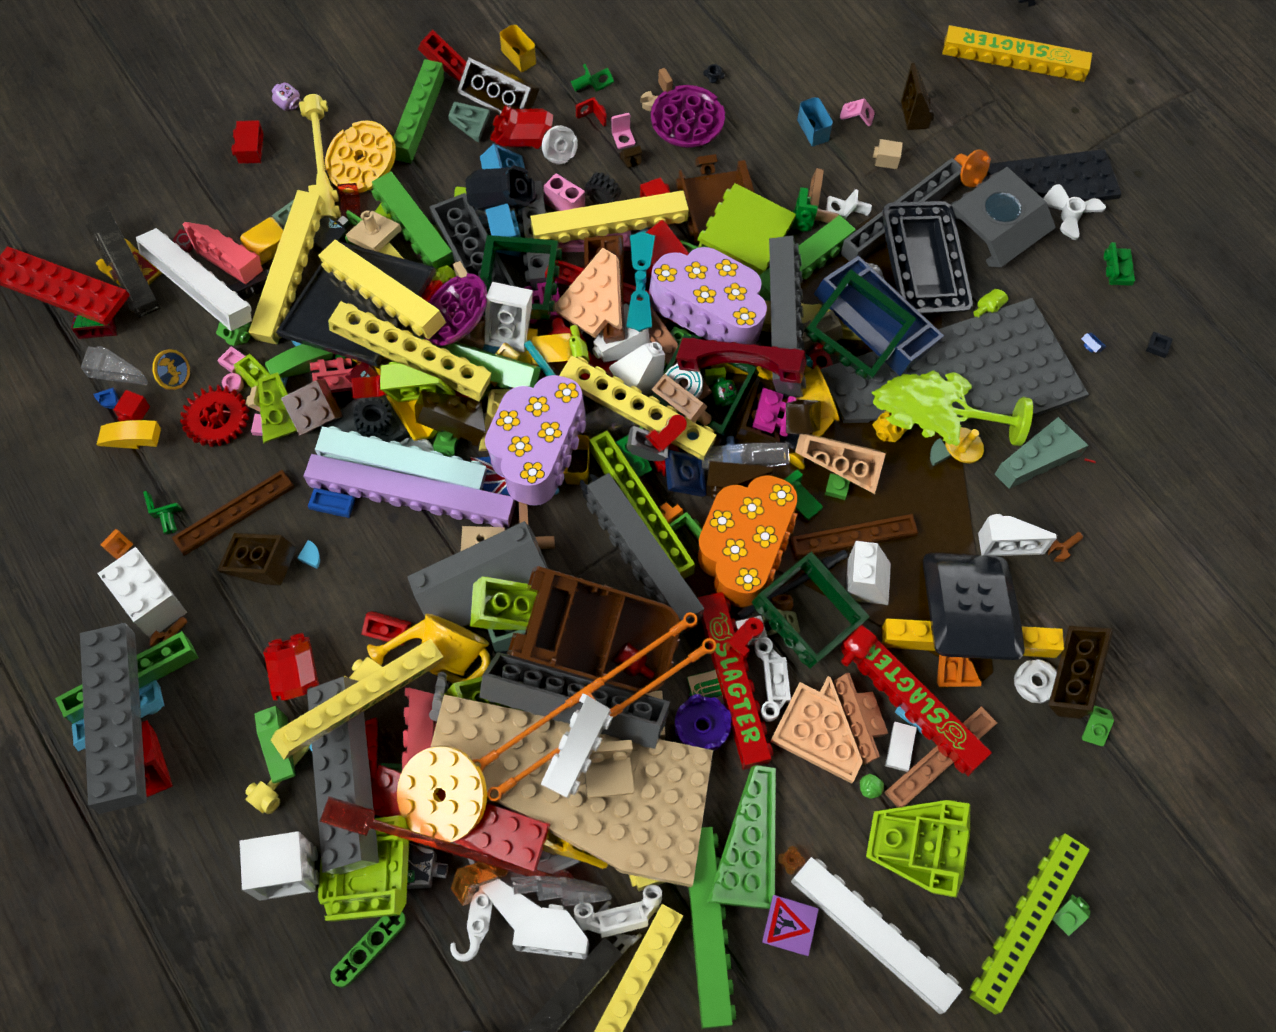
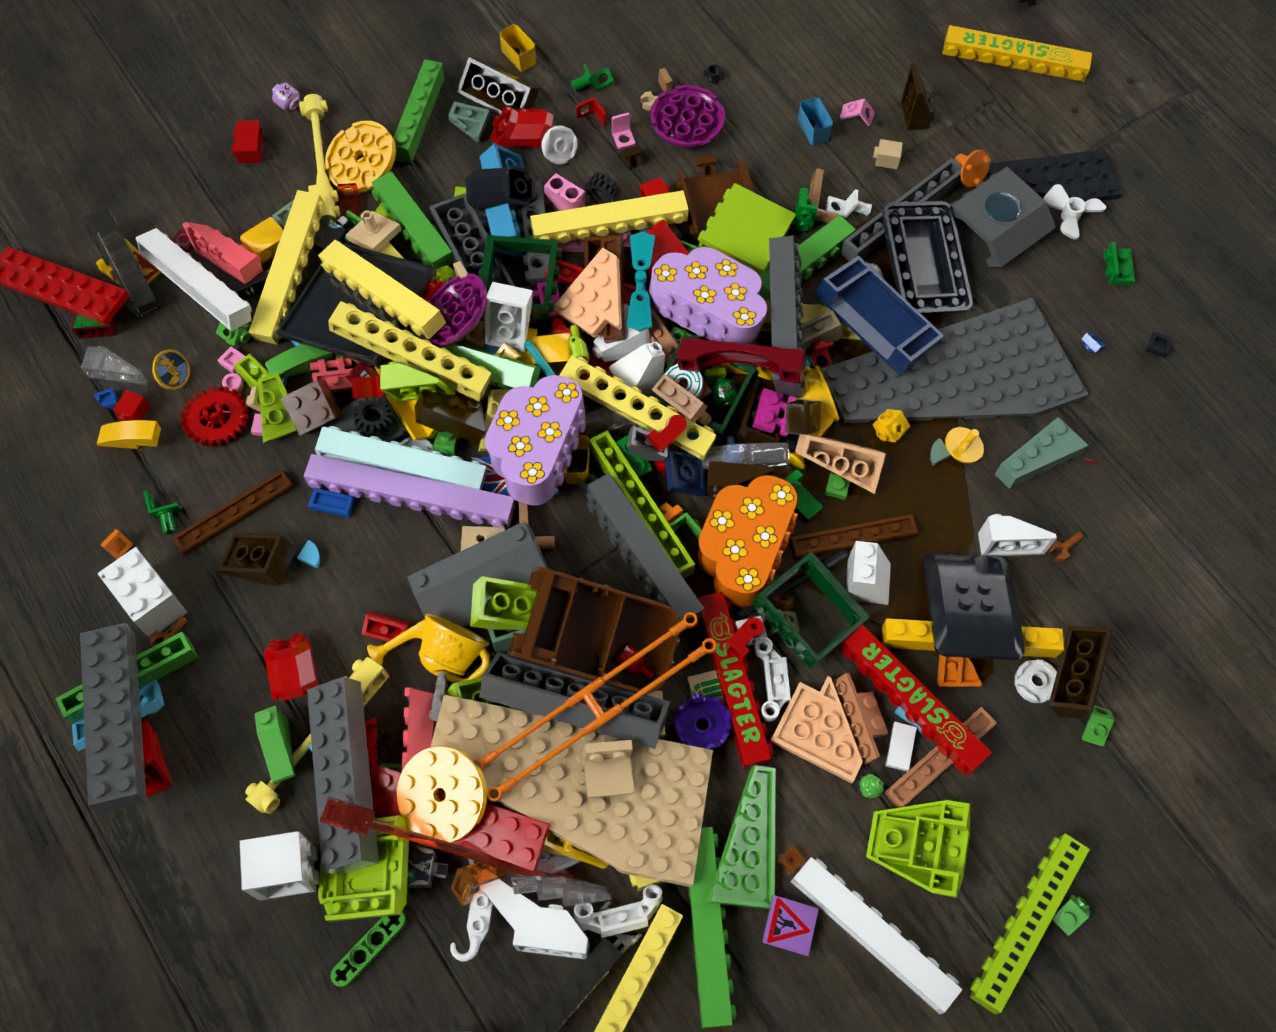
light yellow brick [271,639,443,760] -> none
red slope [418,30,467,82] -> none
white wedge [541,693,613,799] -> none
dark green window [804,269,916,380] -> none
red piece [841,626,878,667] -> none
lime plant [872,370,1033,446] -> none
lime piece [973,289,1008,318] -> none

